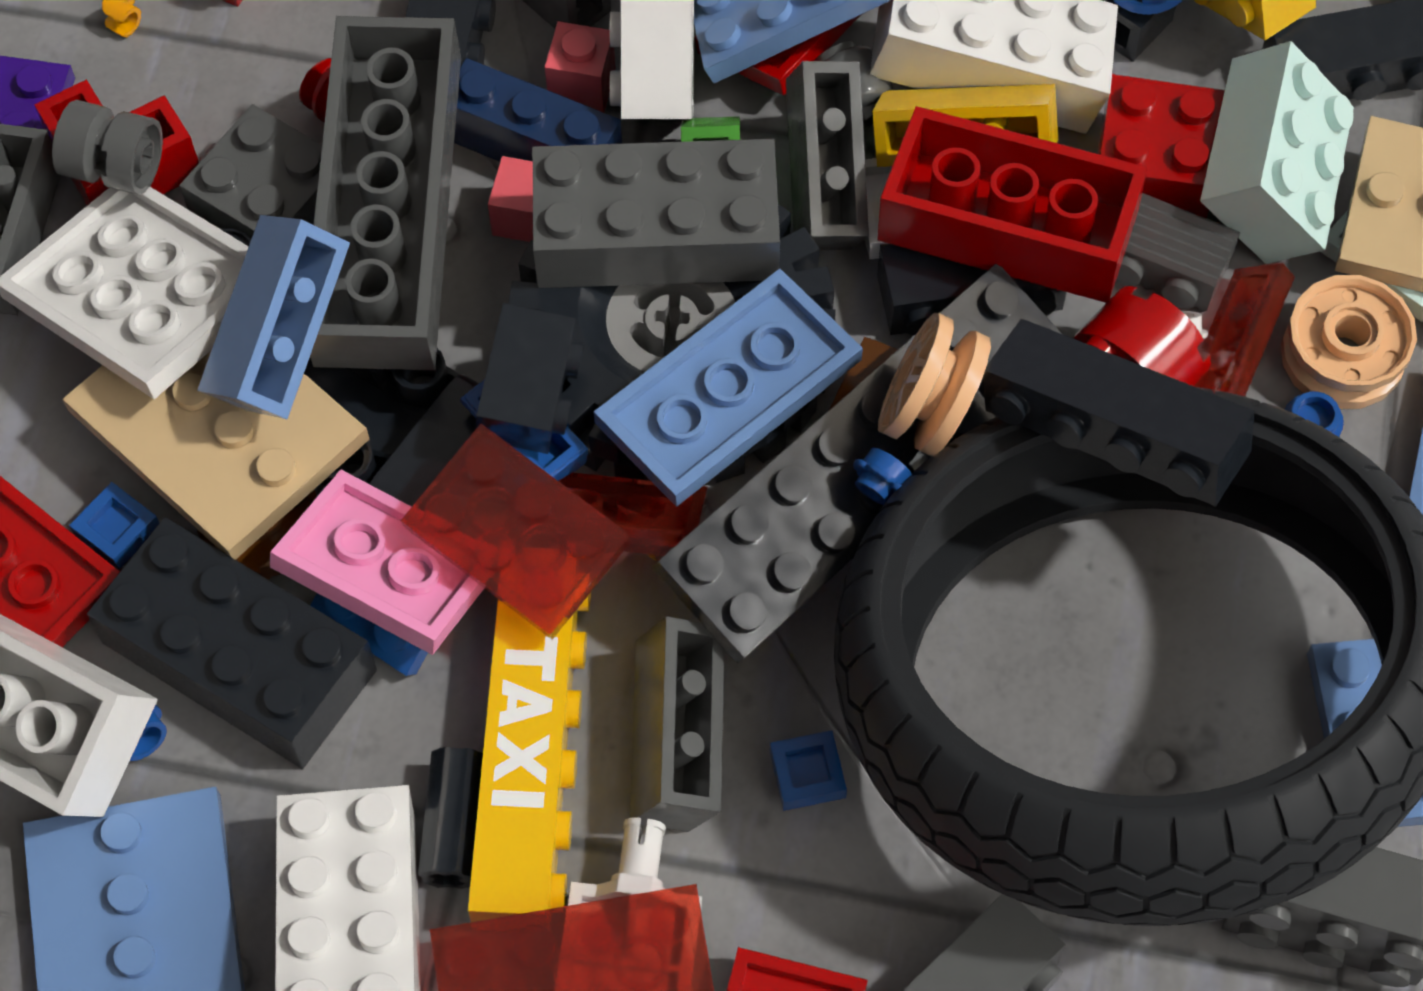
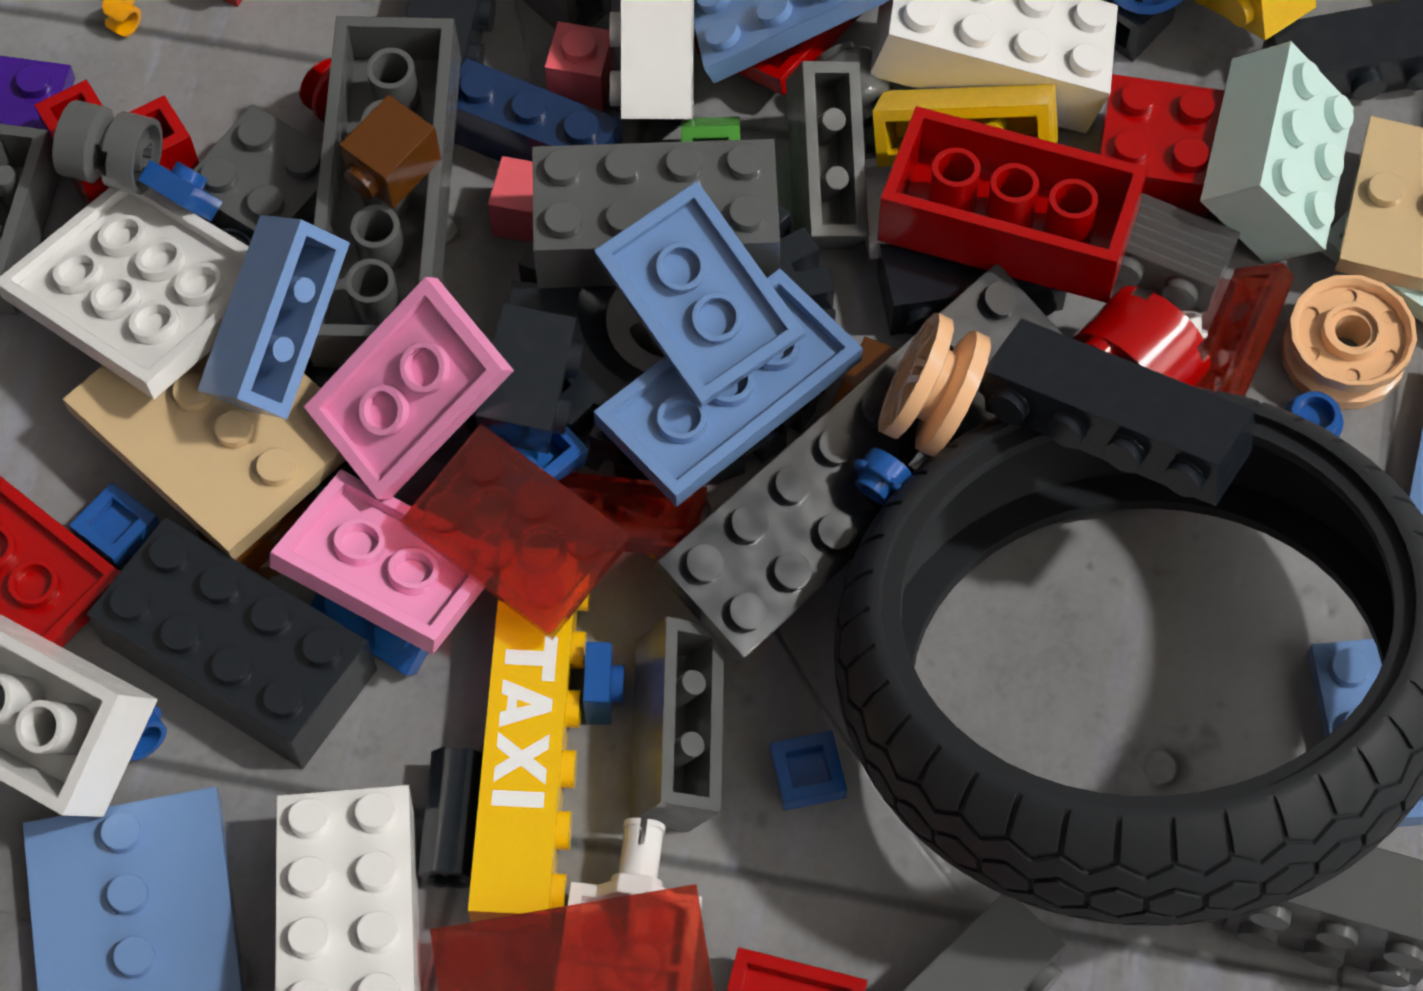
none -> blue plate [138,160,223,221]
none -> bright pink plate [304,277,514,500]
none -> reddish brown brick [339,94,442,209]
none -> blue plate [583,642,625,725]
none -> medium blue plate [594,181,805,407]

